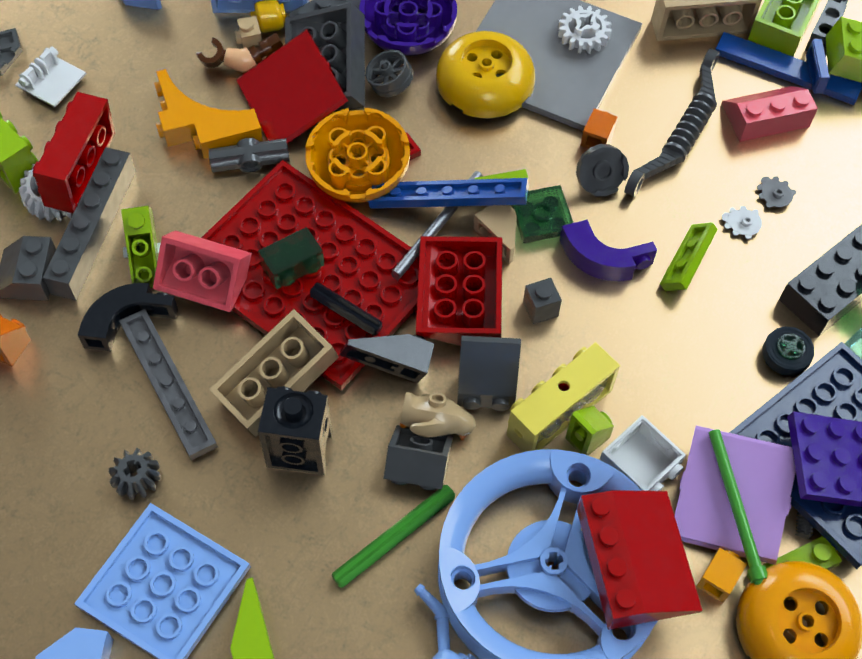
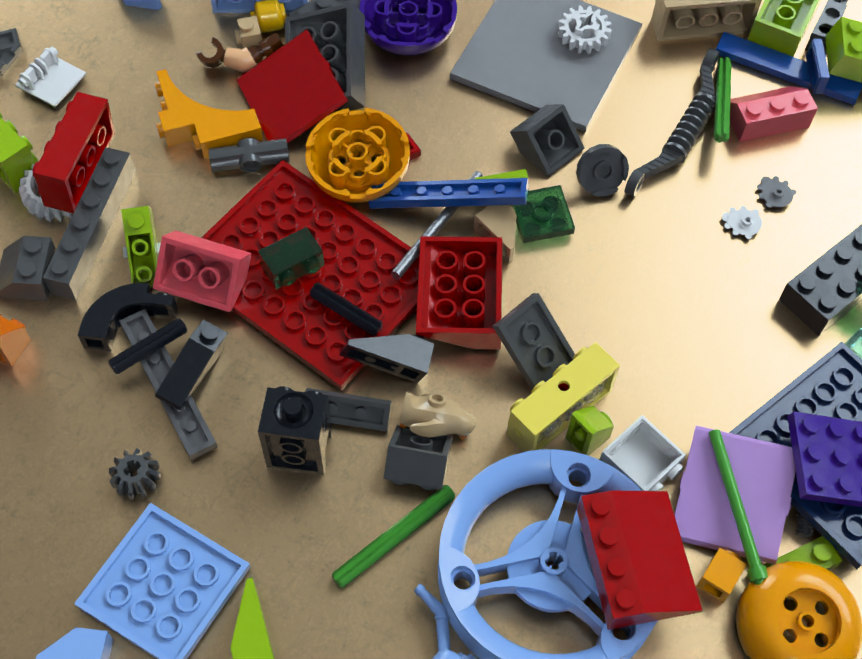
tan brick [209,309,339,437] -> none
dark grey wheel [365,50,414,97] -> none
yellow brick [436,31,535,118] -> none
dark grey slope [457,336,521,411] -> none
dark grey brick [523,278,562,324] -> none
dark purple arch [560,219,657,281] -> none
orange brick [580,108,618,149] -> none
lime plate [660,222,718,291] -> none
black wheel [763,326,814,376] -> none
none -> black axle [108,318,187,374]
none -> black slope [155,320,228,410]
none -> dark grey plate [305,388,392,432]
none -> dark grey plate [492,293,575,390]
none -> dark grey slope [510,104,585,176]
none -> bright green axle [714,57,732,143]

